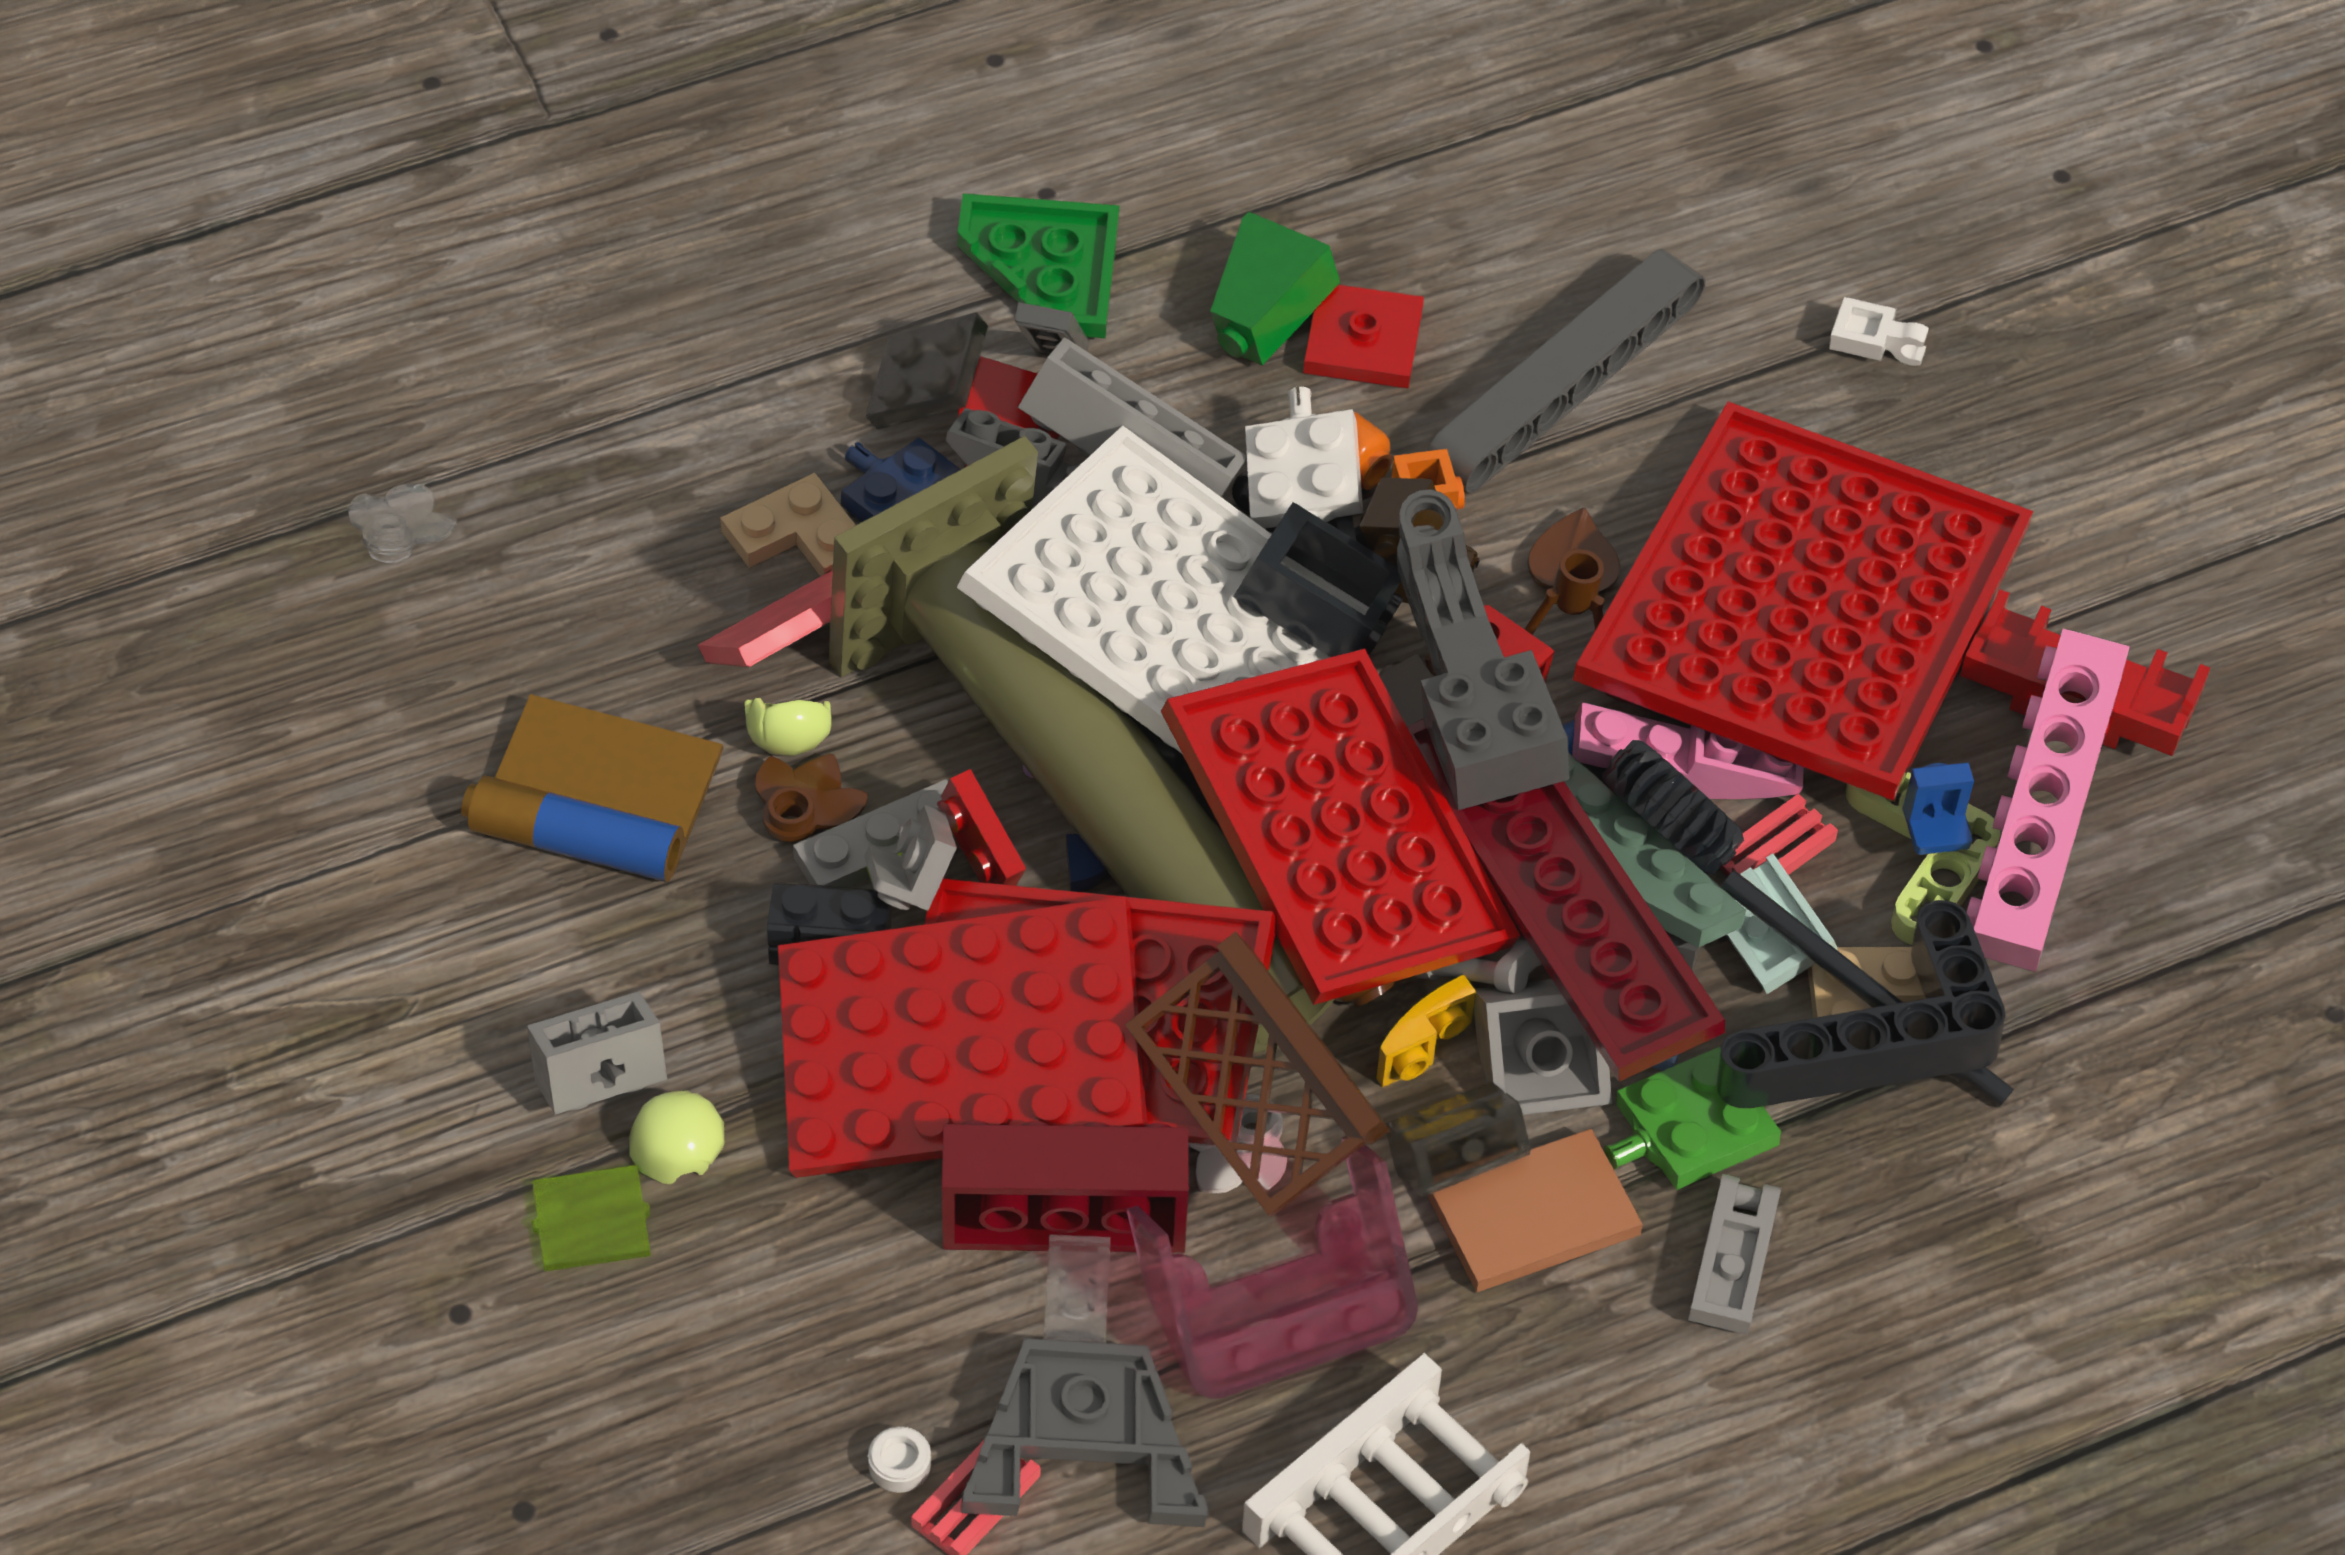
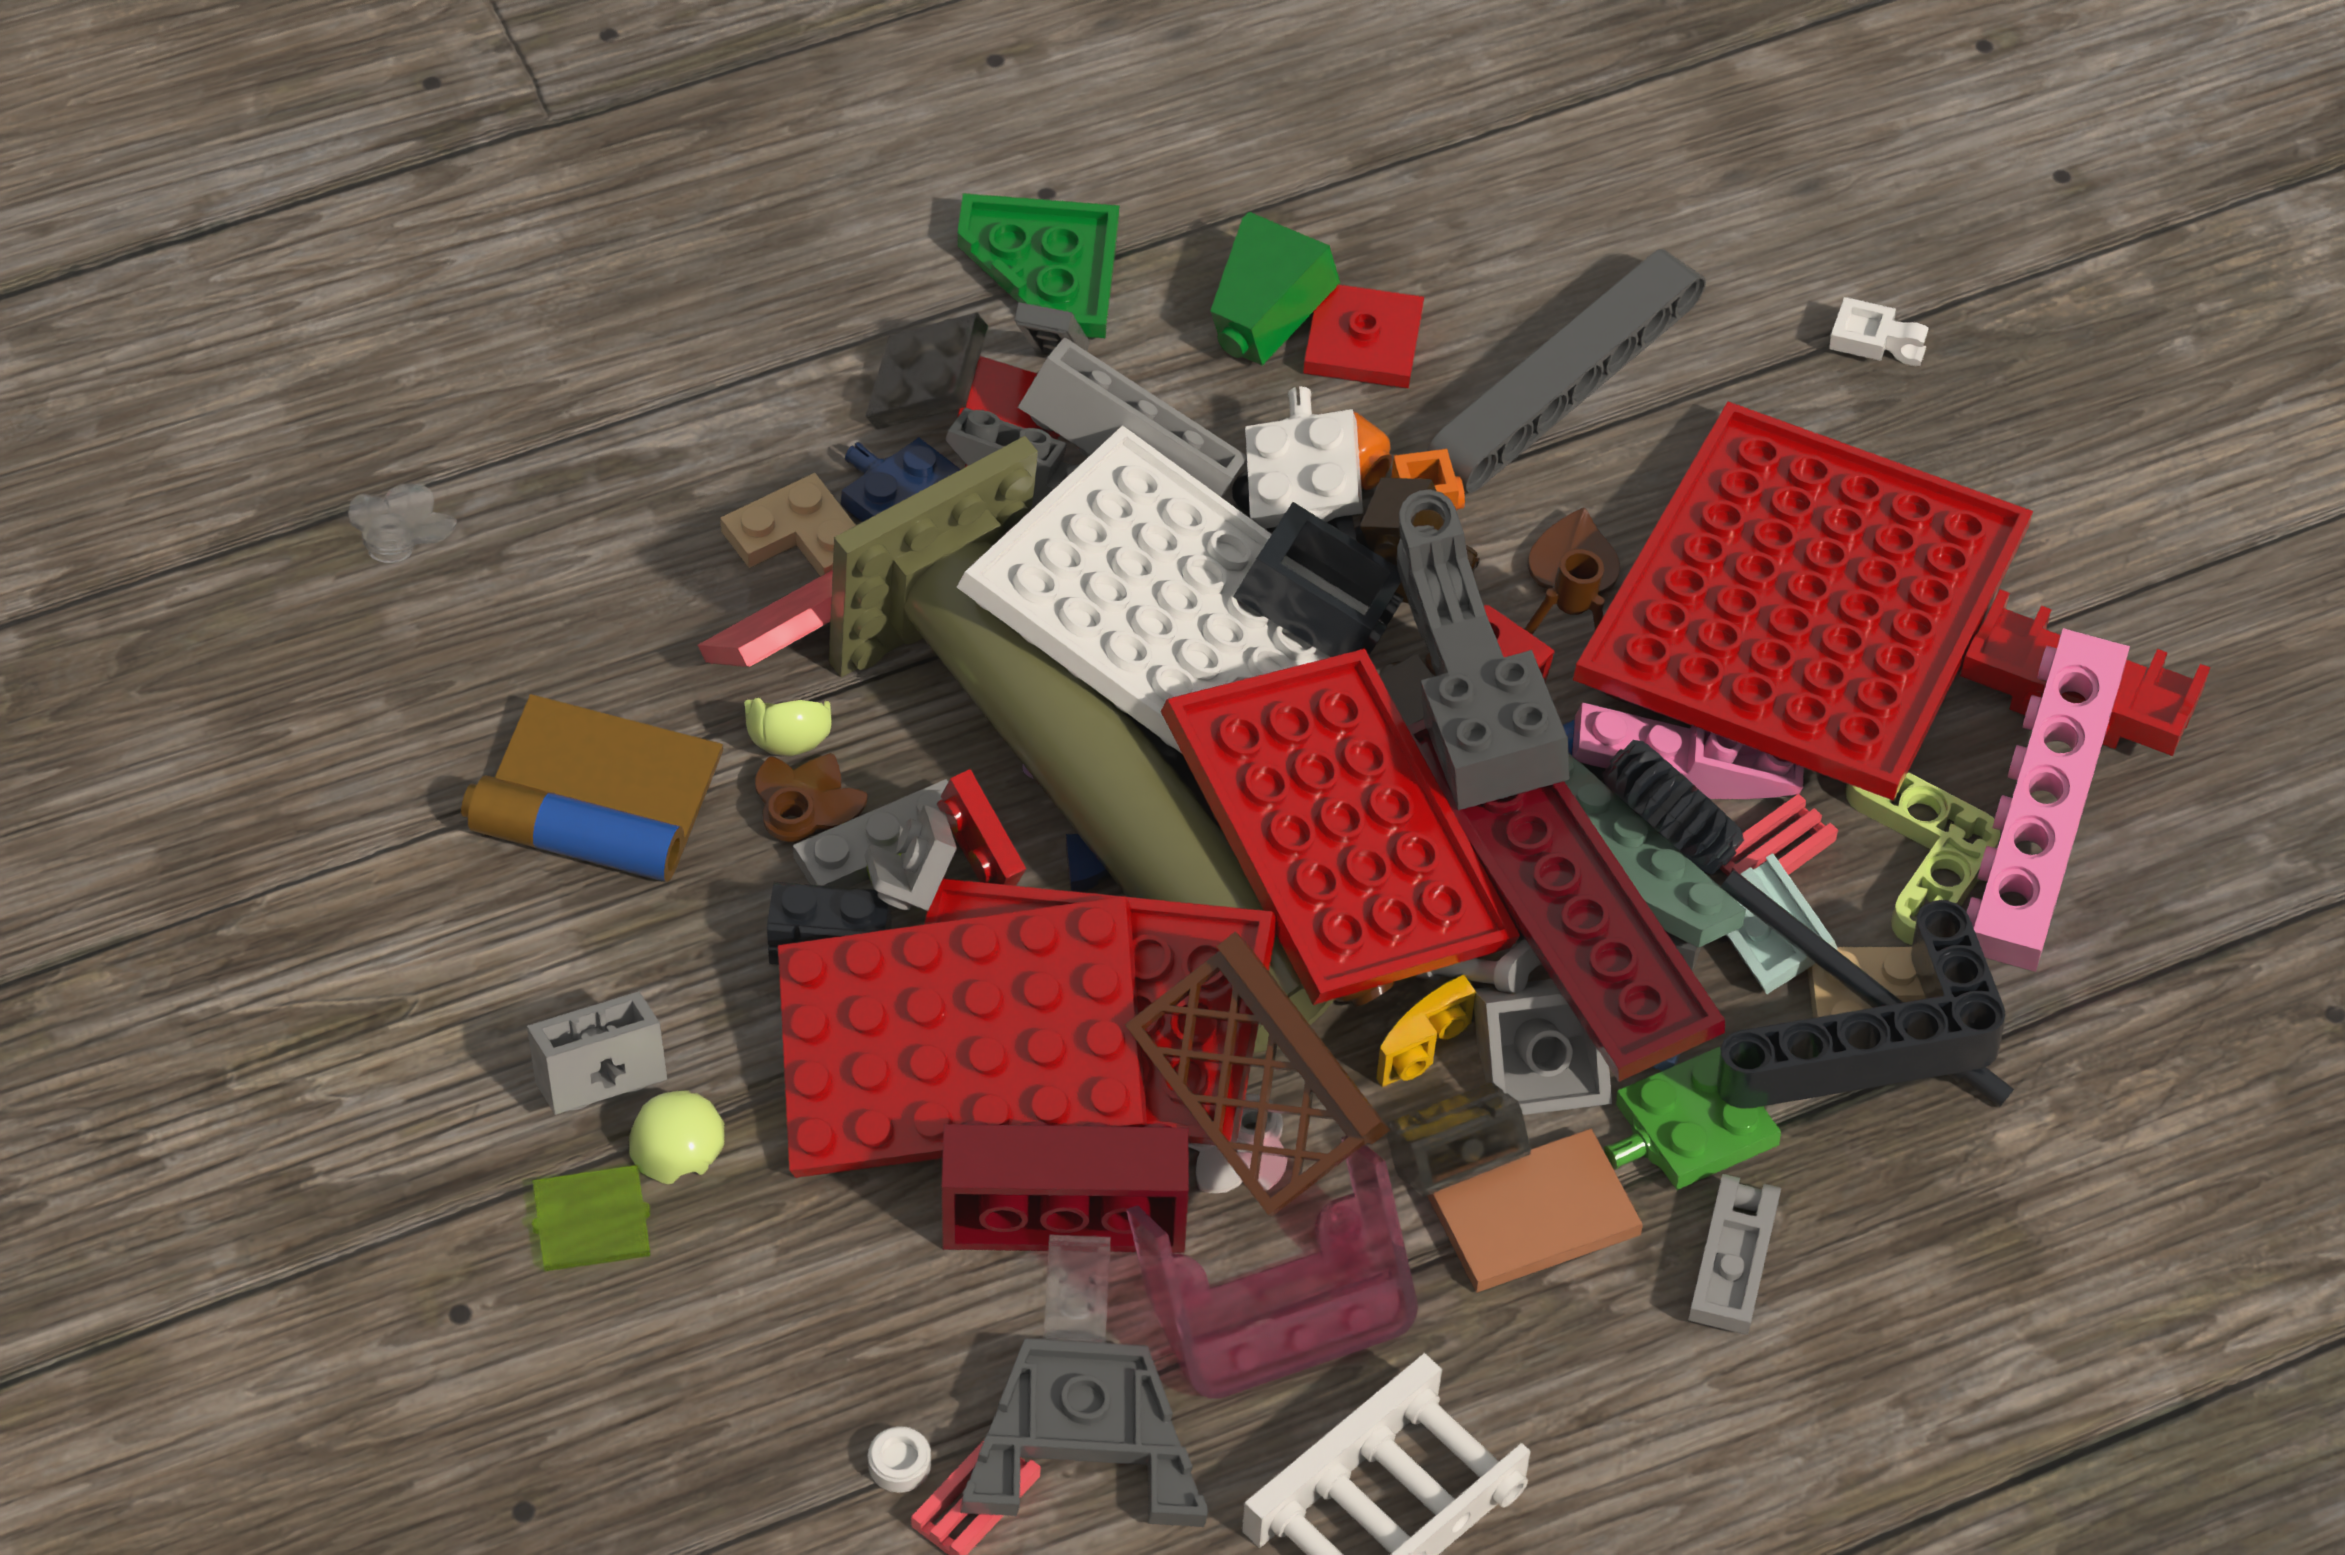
blue bracket [1902,762,1974,855] -> none

